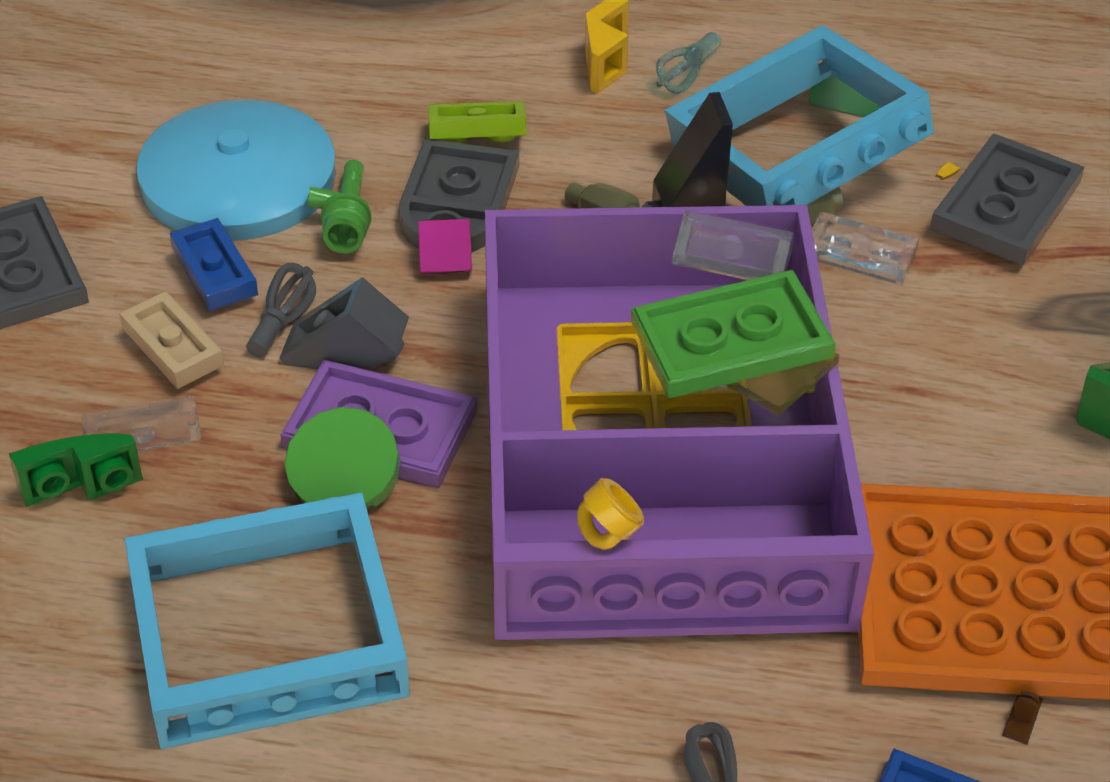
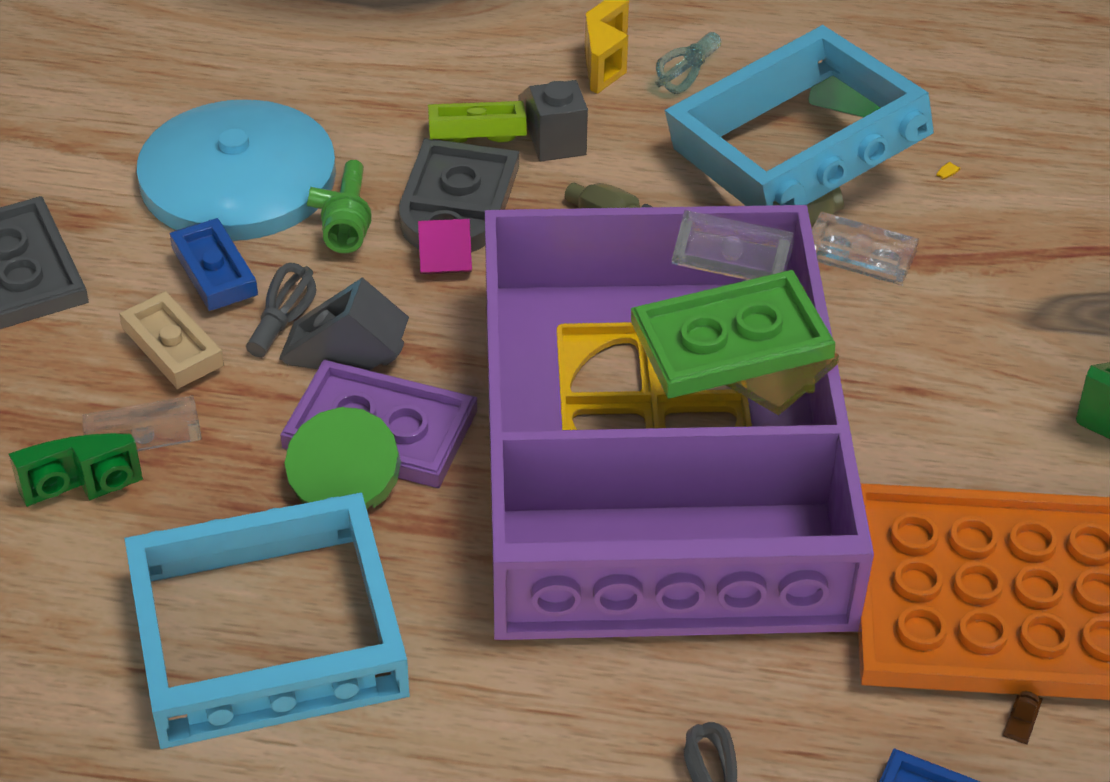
yellow tile [577,478,644,550] -> none
black slope [645,92,733,207] -> none
dark grey plate [930,133,1084,265] -> none
none -> dark grey slope [518,80,588,162]

